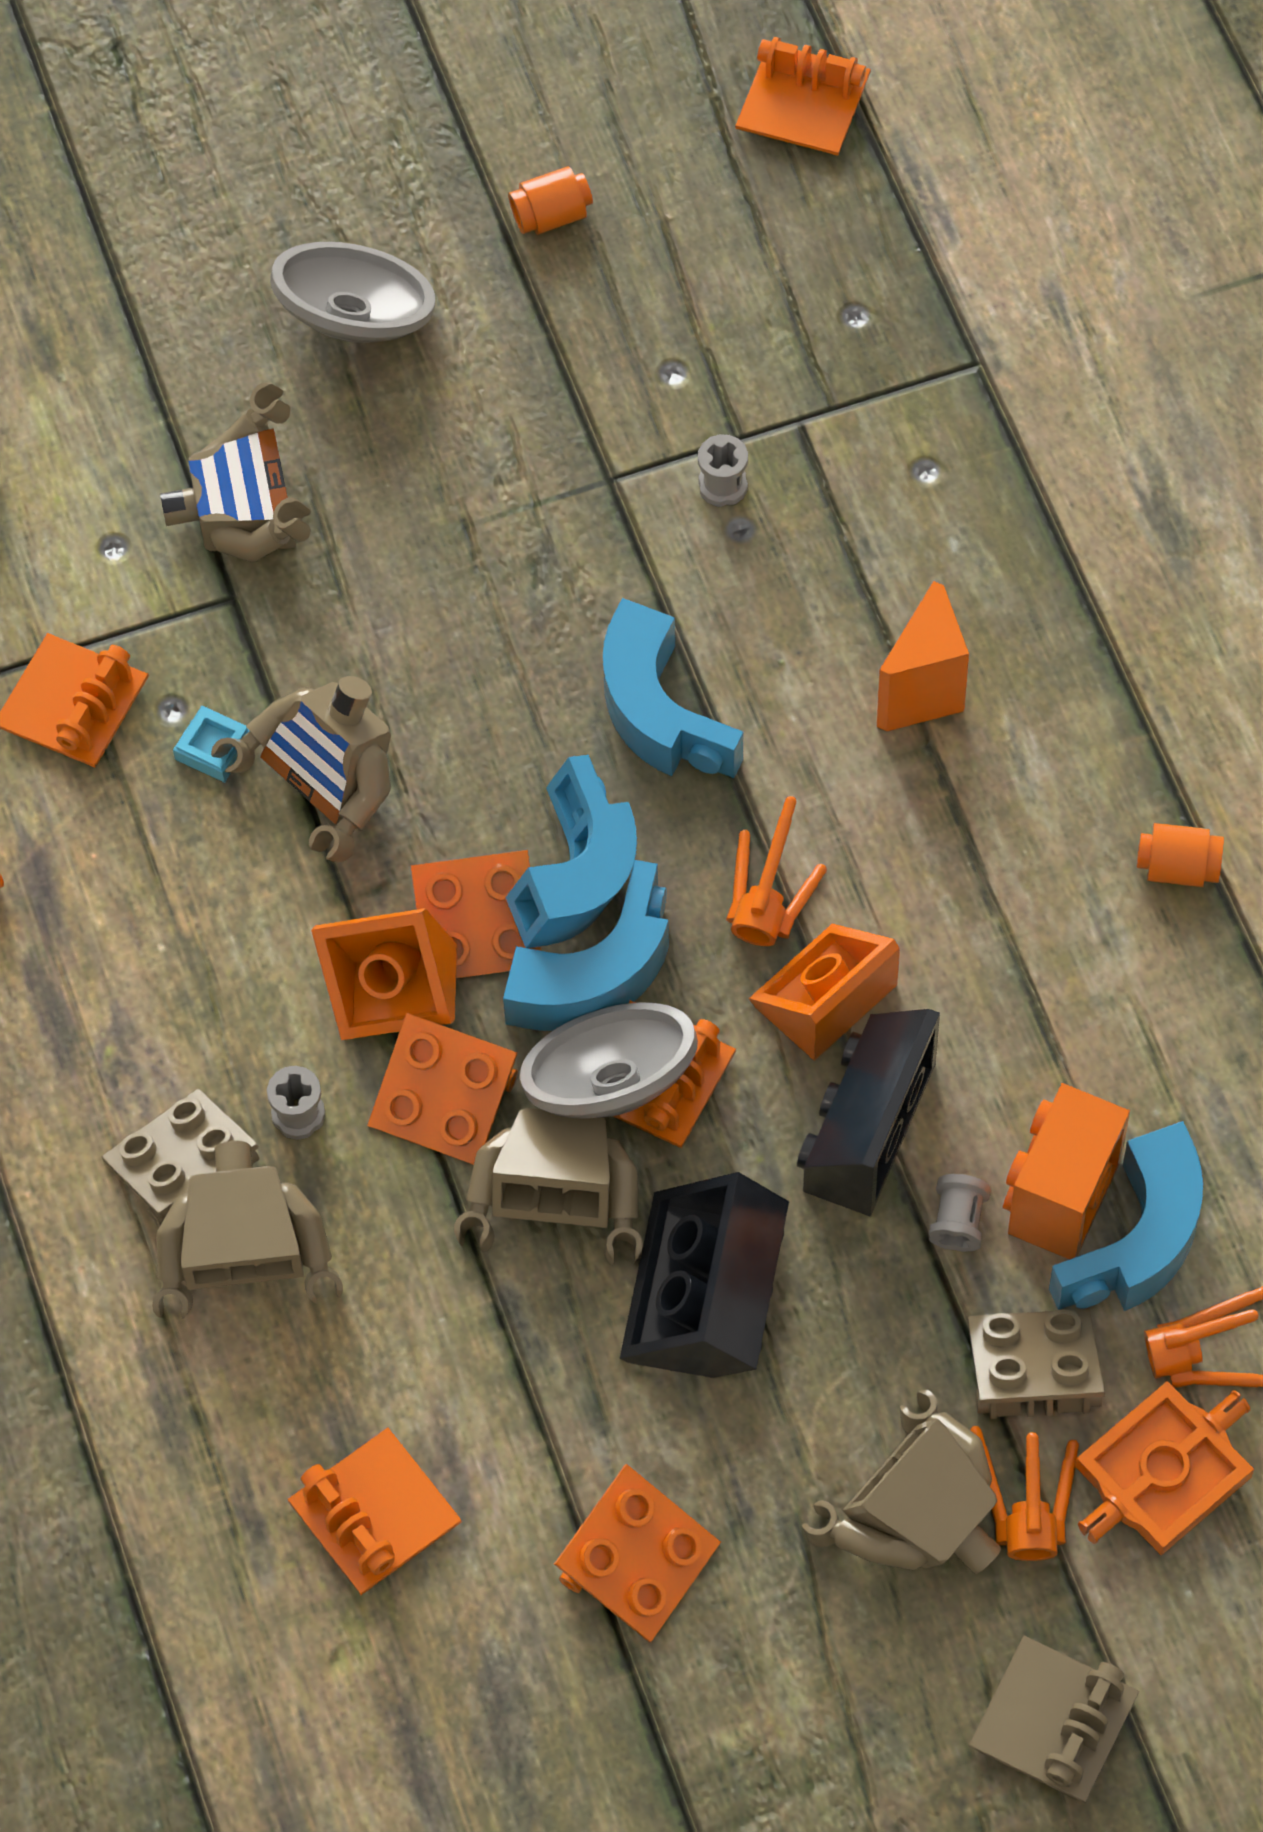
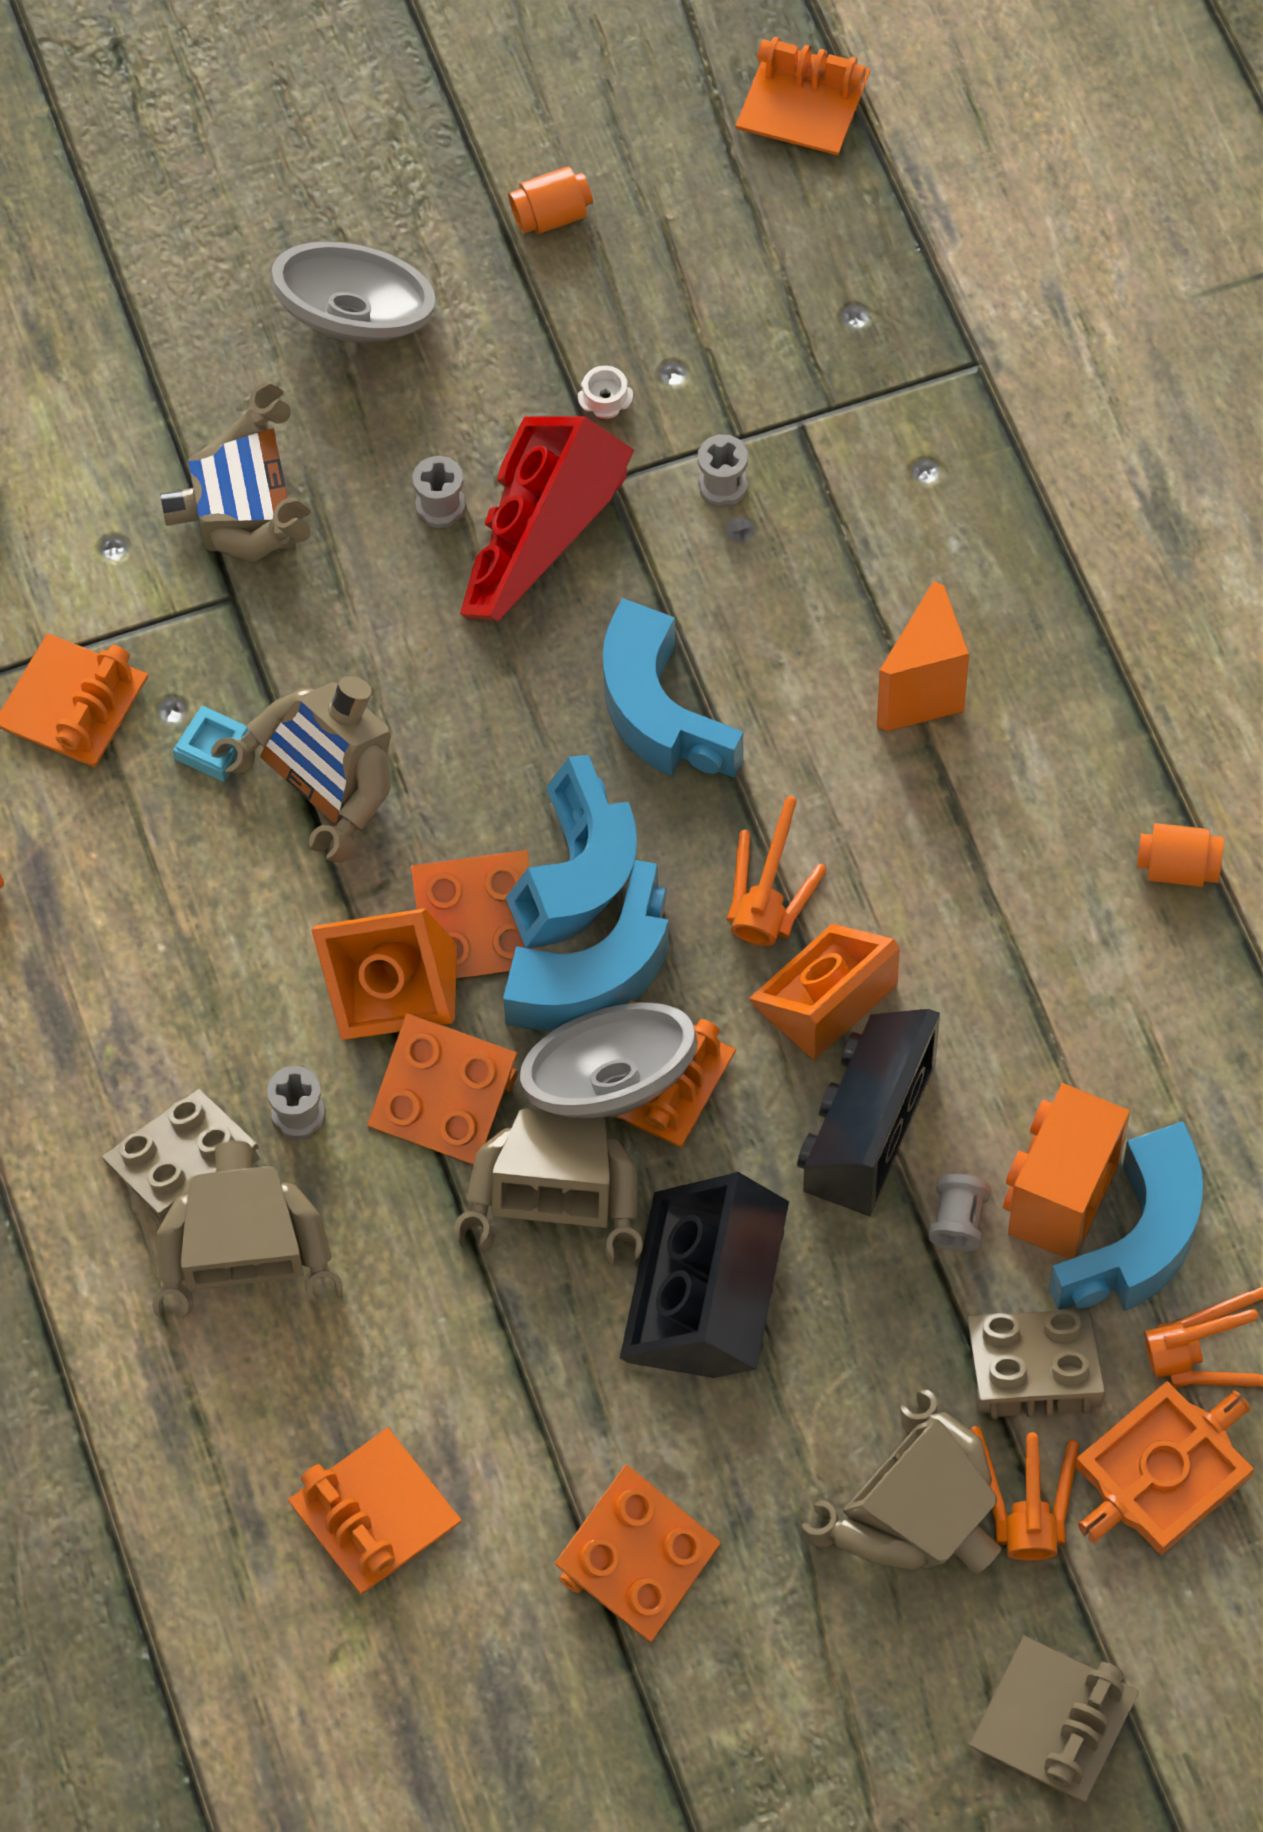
none -> light grey bush [412,456,466,529]
none -> red wedge [460,416,634,622]
none -> white plate [578,366,633,419]

